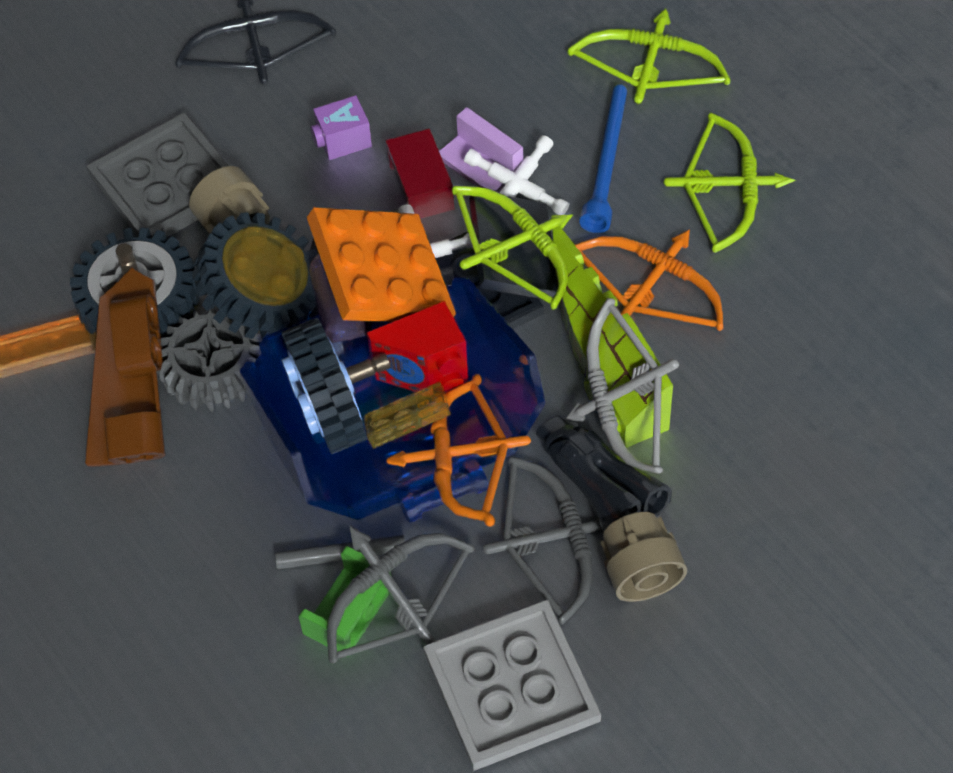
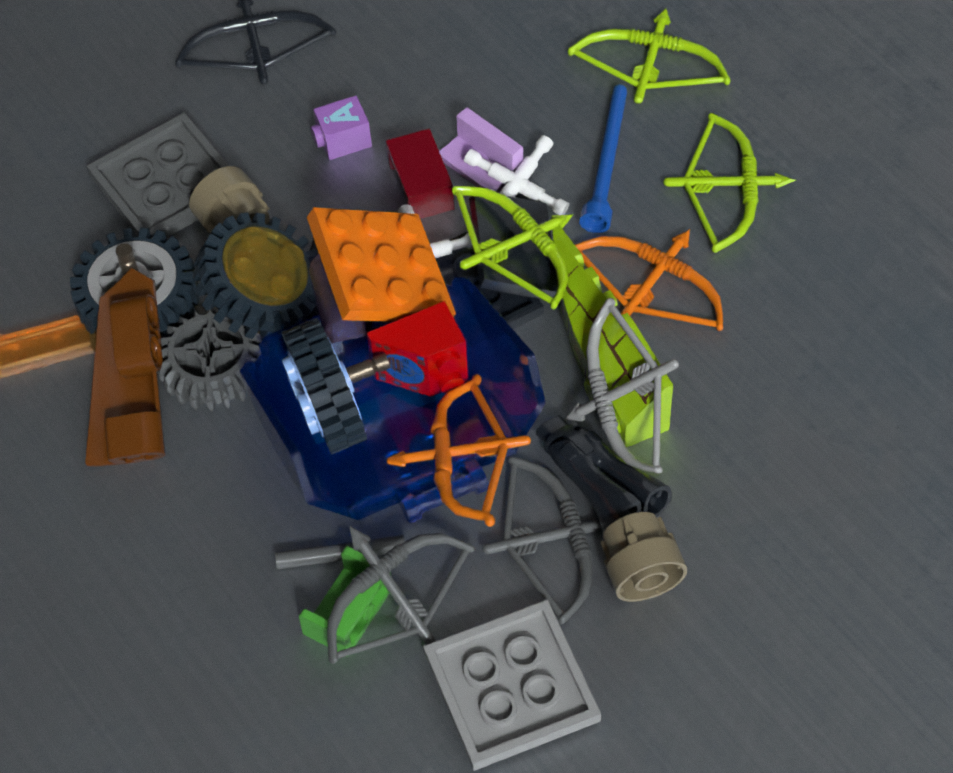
clear yellow tile [364,382,451,449] -> none

